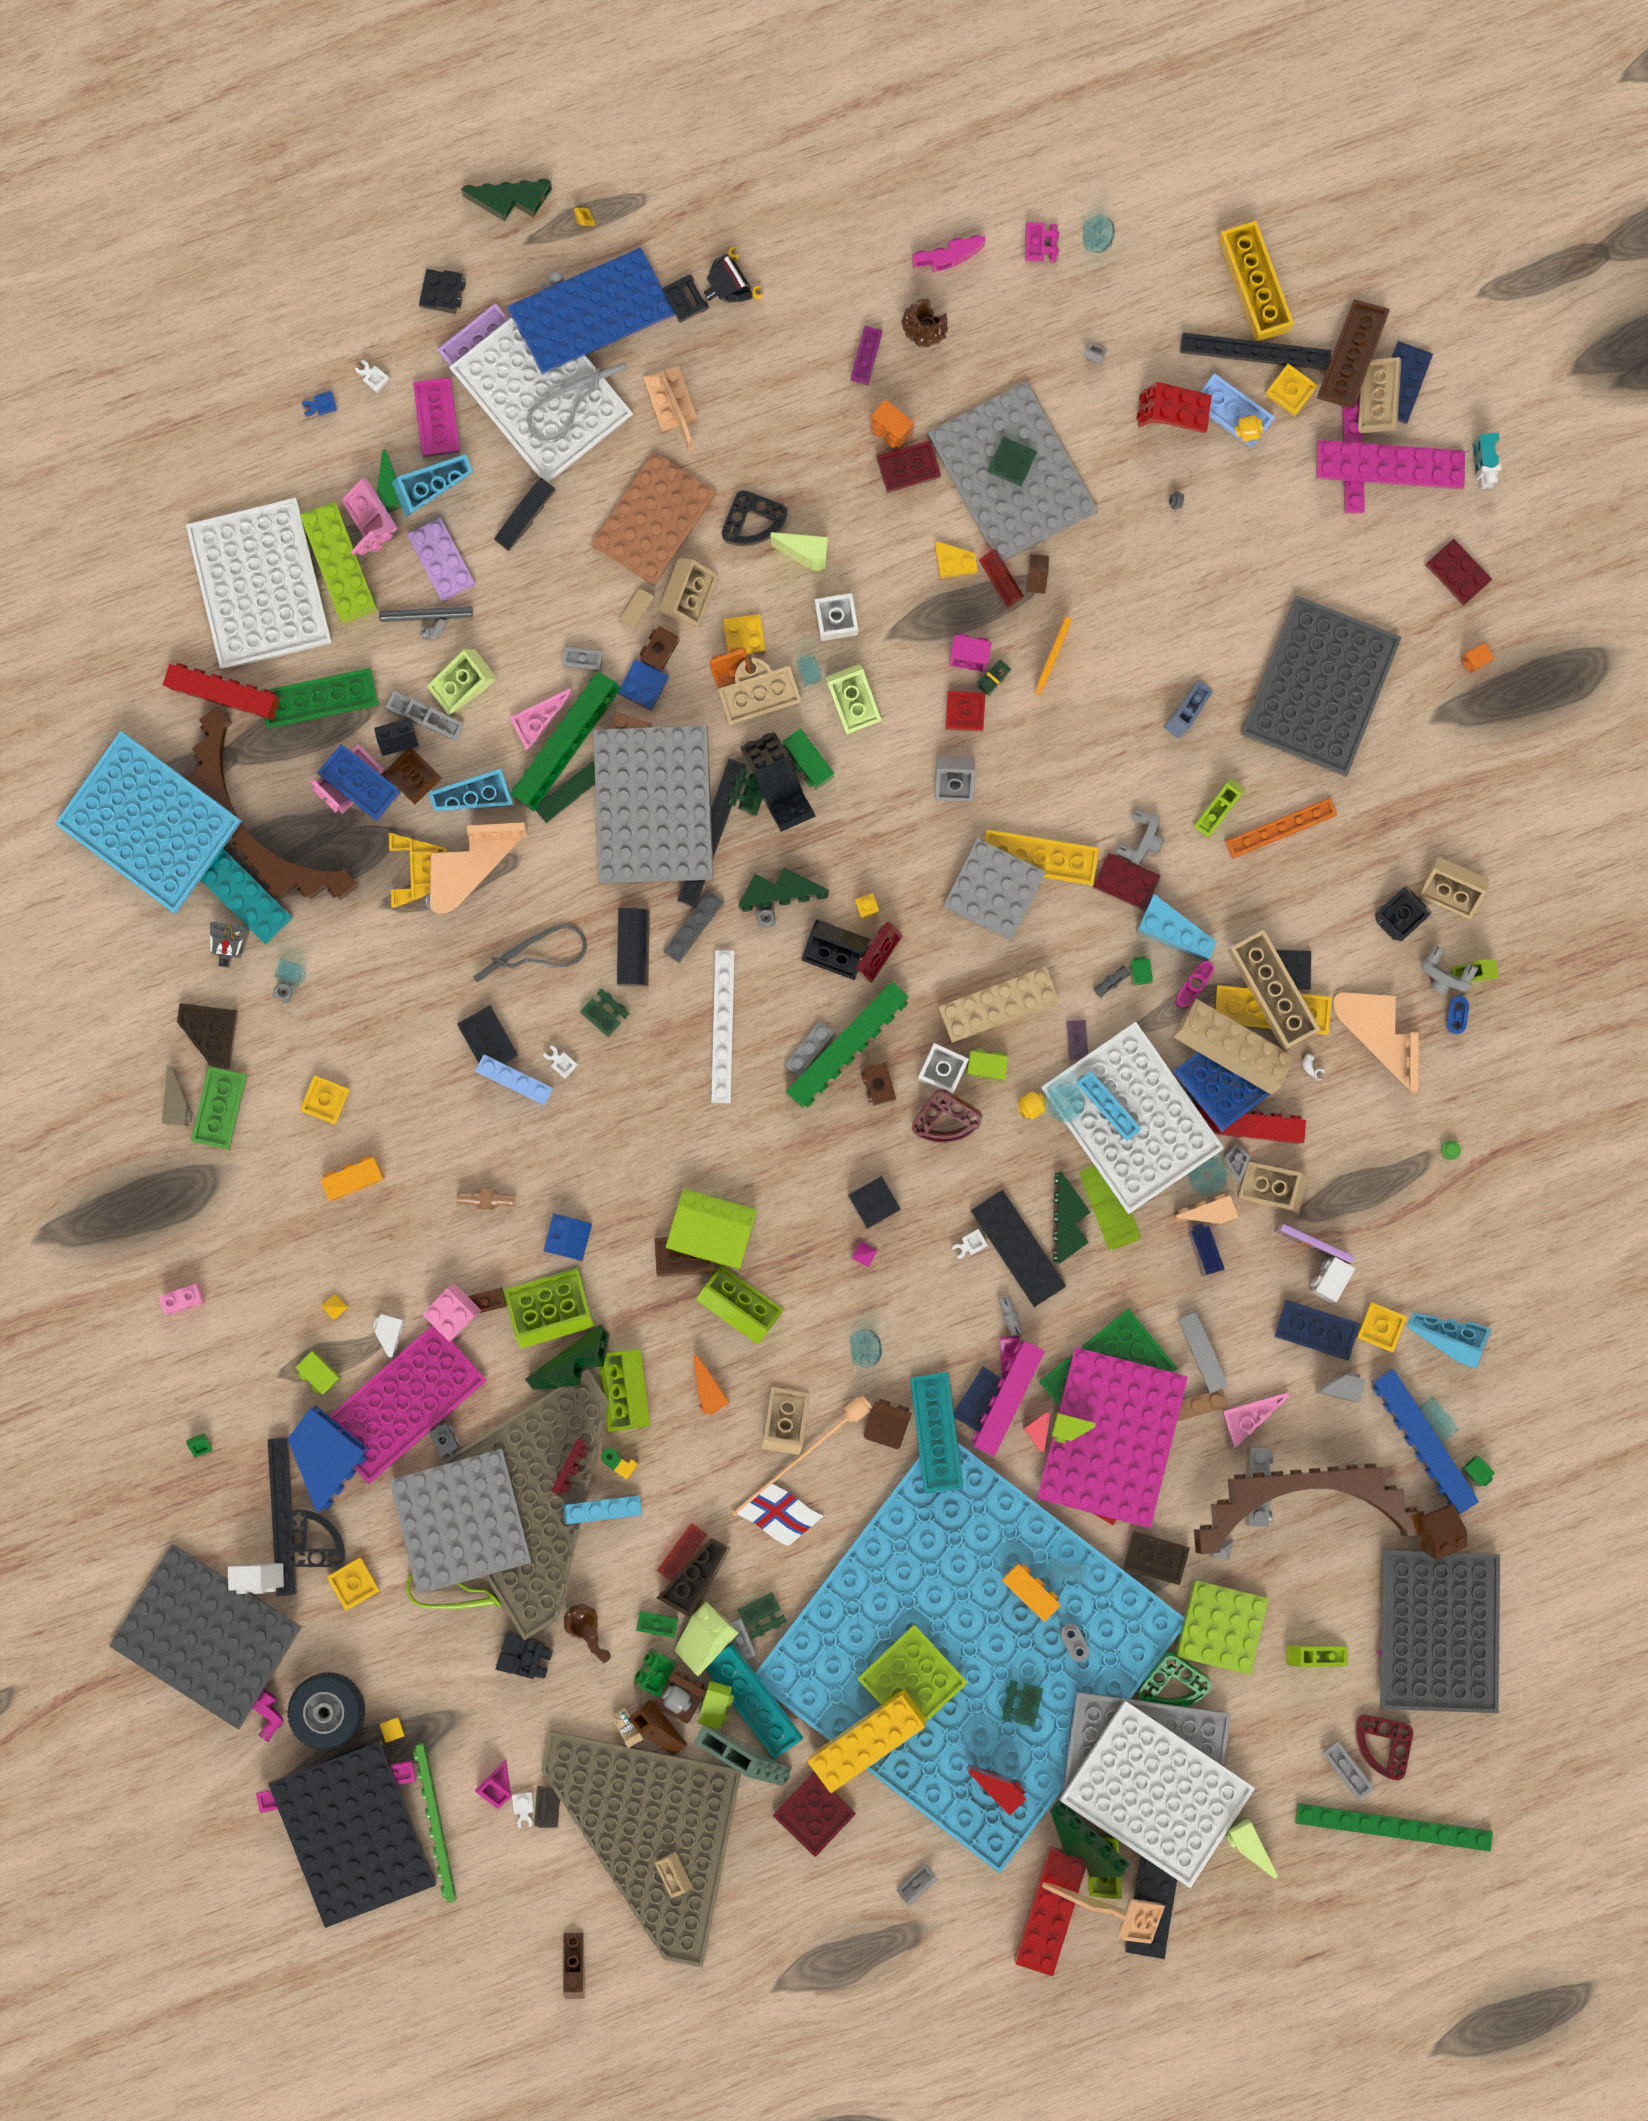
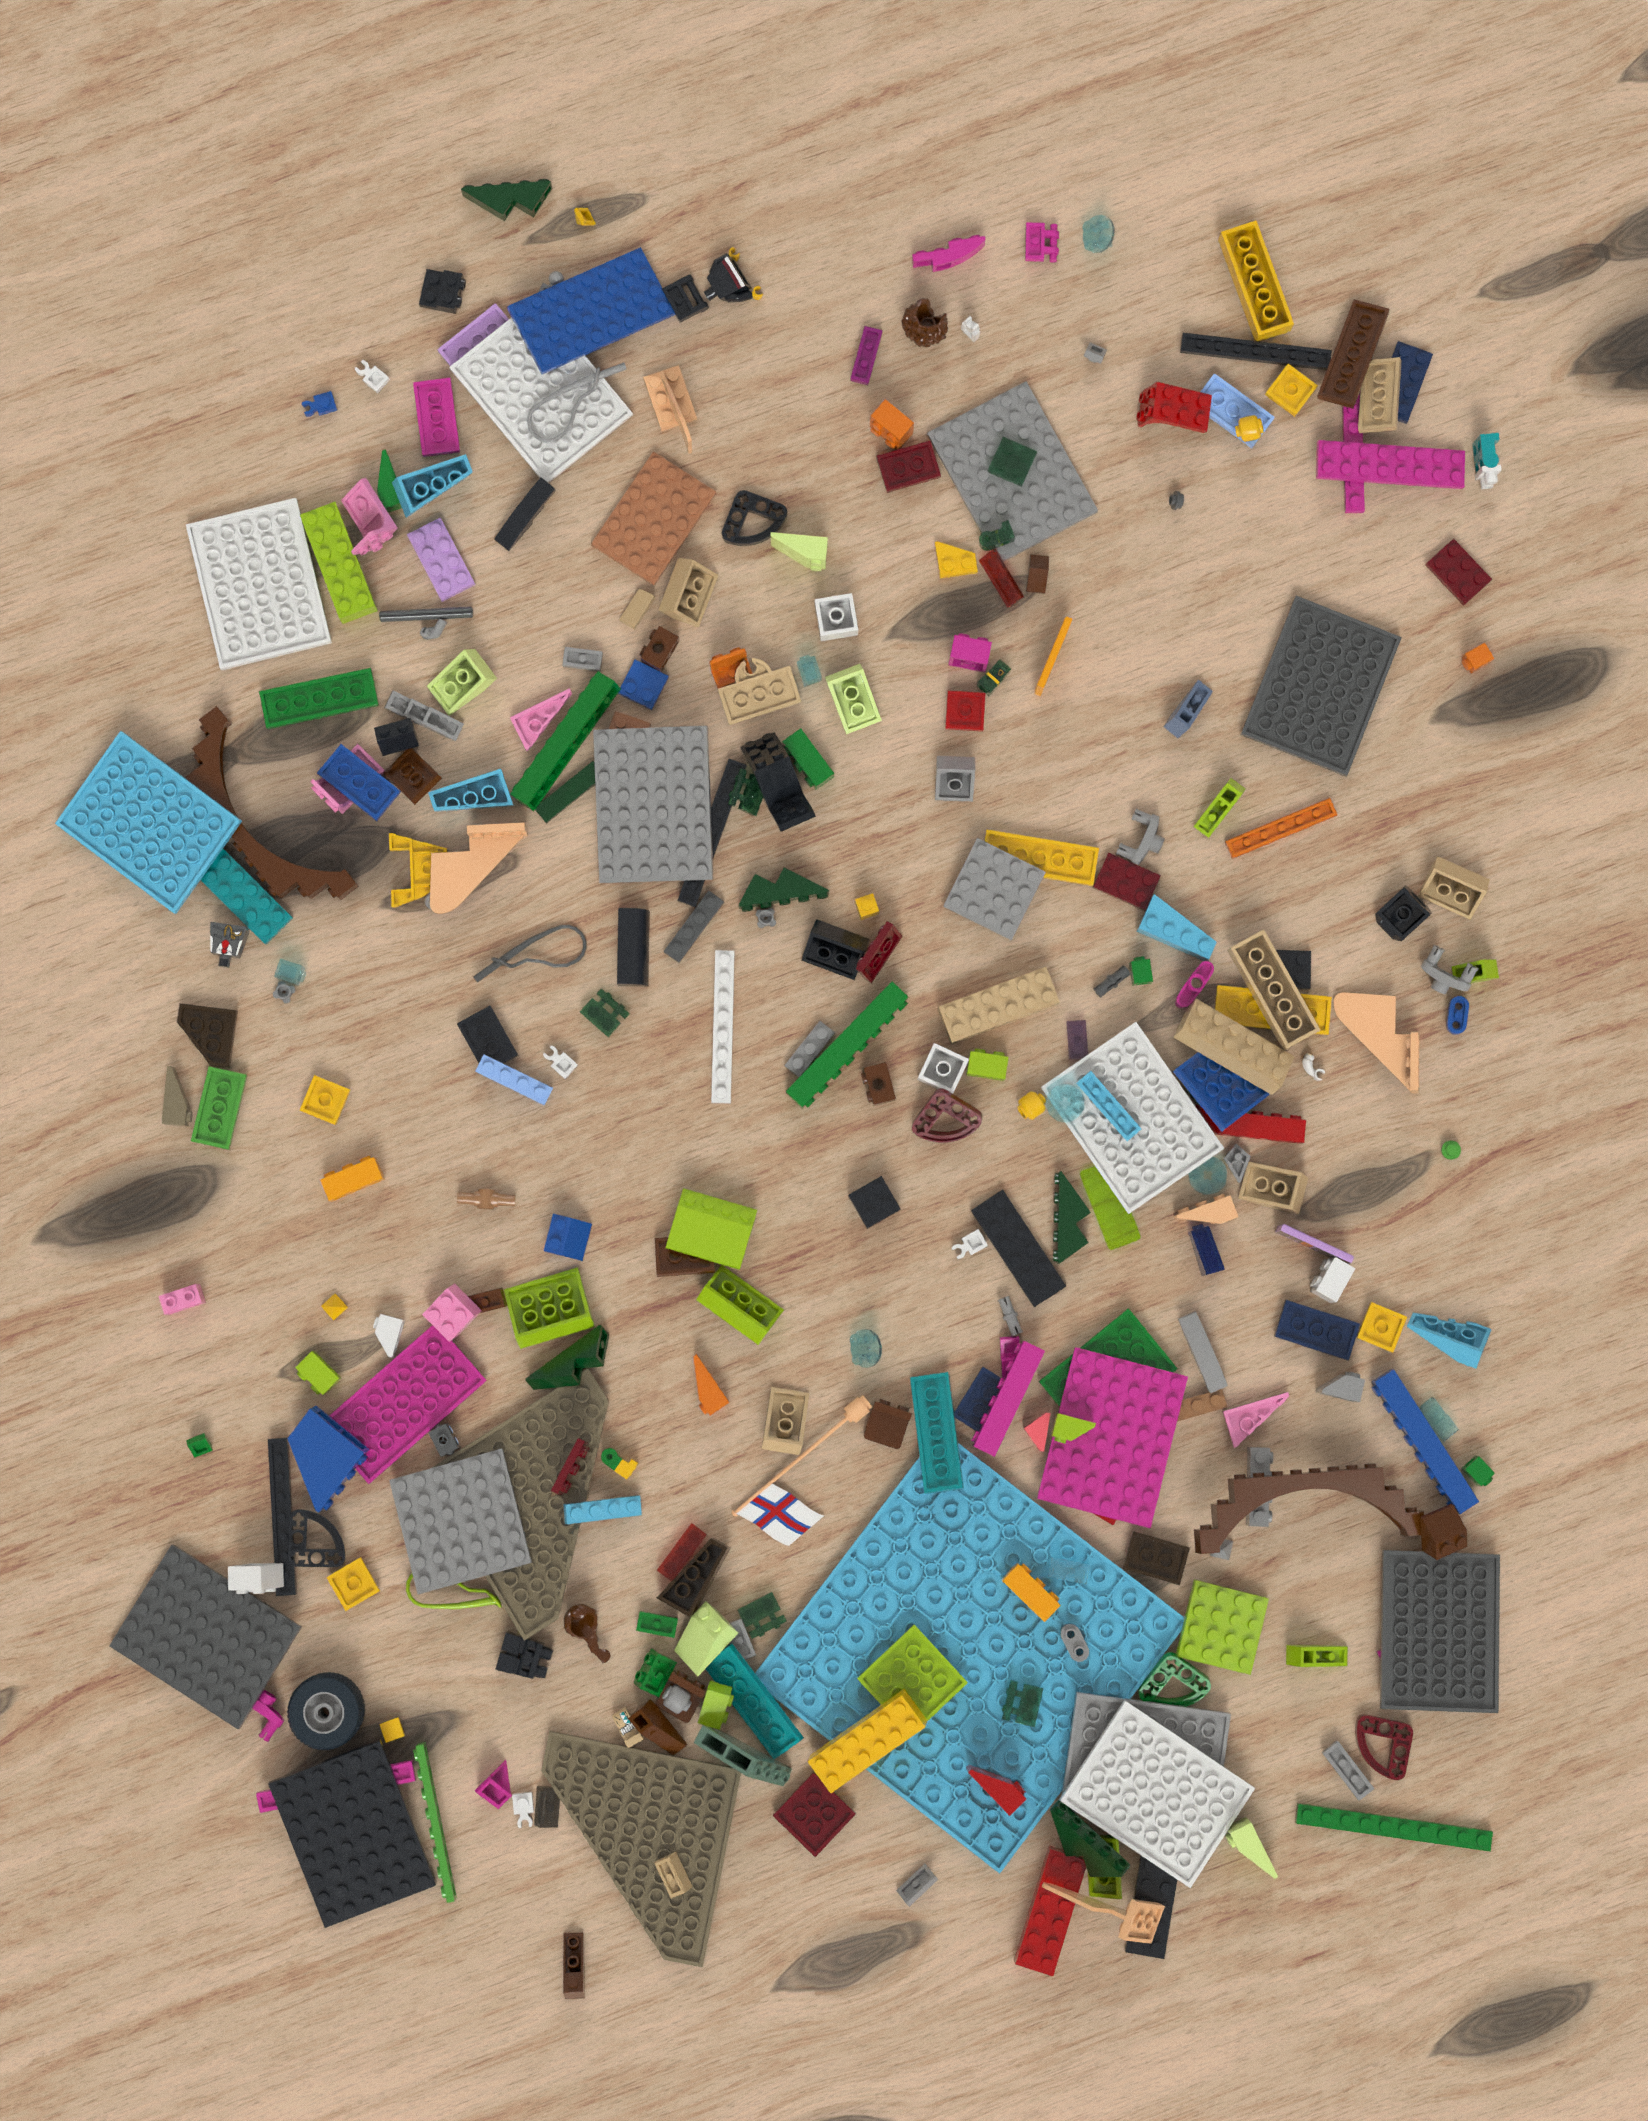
red brick [162,663,280,720] -> none
lime slope [599,1349,651,1432] -> none
yellow plate [723,614,765,655] -> none
dark pink slope [851,1241,877,1267] -> none
none -> white plate [961,316,980,342]
none -> clear green leg [979,520,1015,551]

